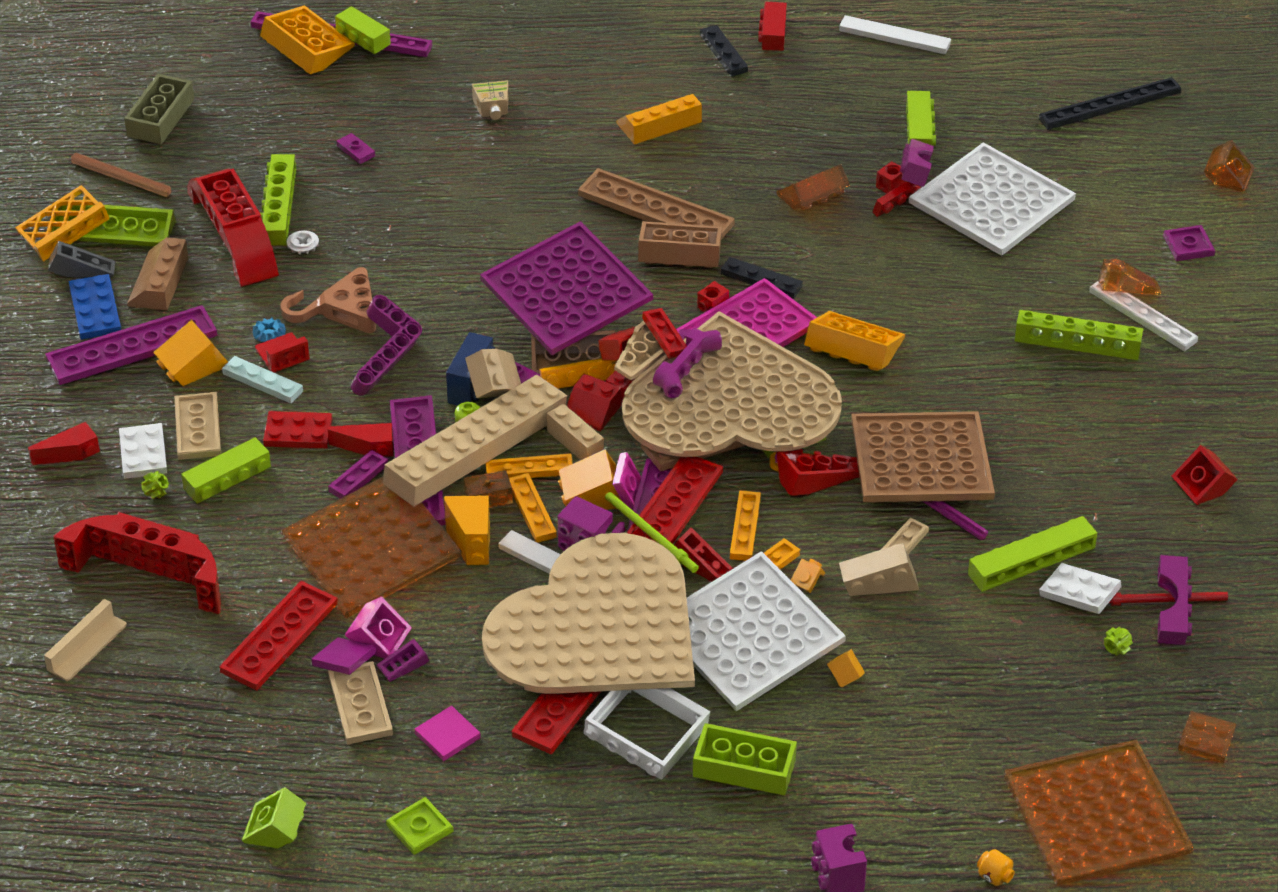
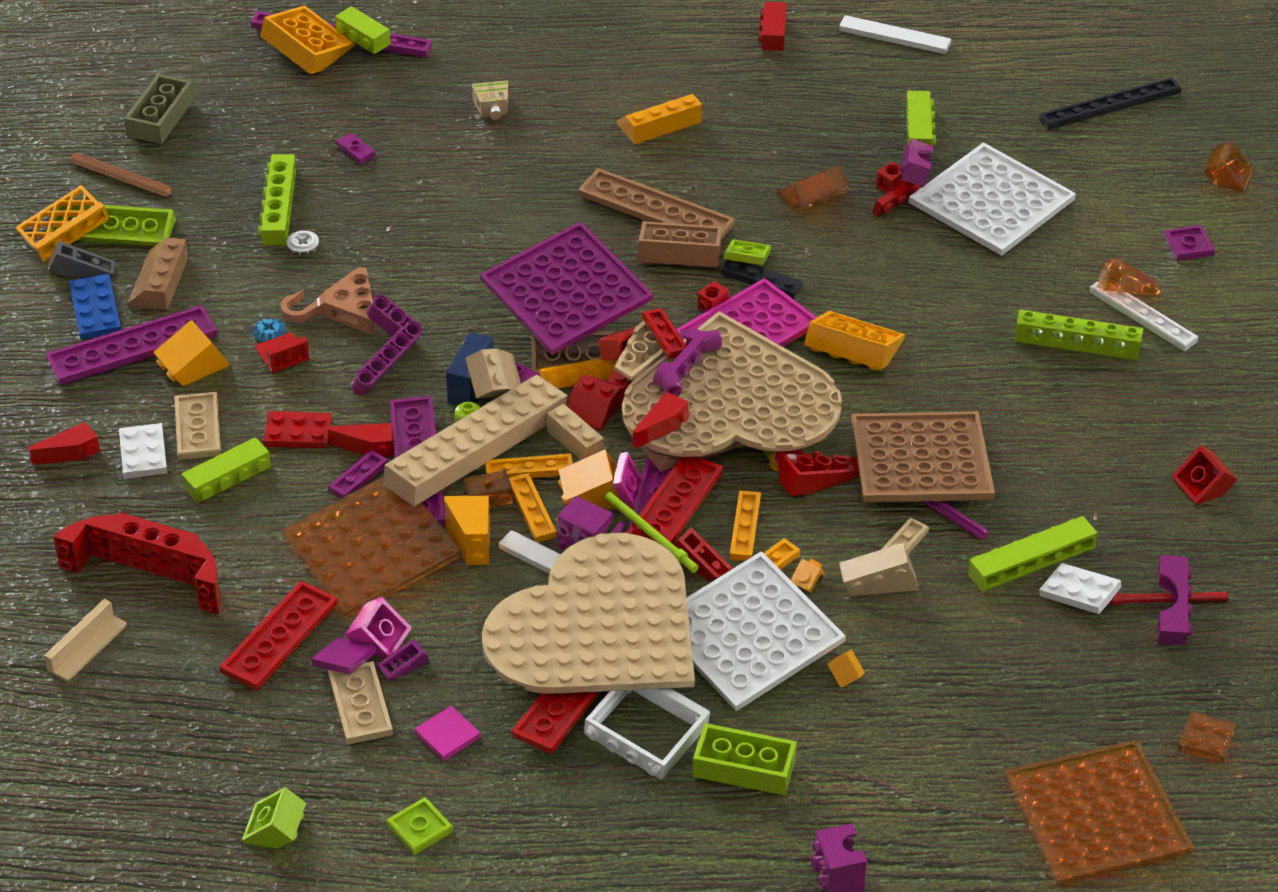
lime gear [142,471,169,499] -> none
red slope [187,168,279,287] -> none
light aqua plate [222,356,303,403] -> none
black plate [700,25,748,77] -> none
light orange head [977,849,1015,886] -> none
lime gear [1104,627,1133,656] -> none
none -> red slope [633,392,690,448]
none -> lime tile [724,240,771,265]

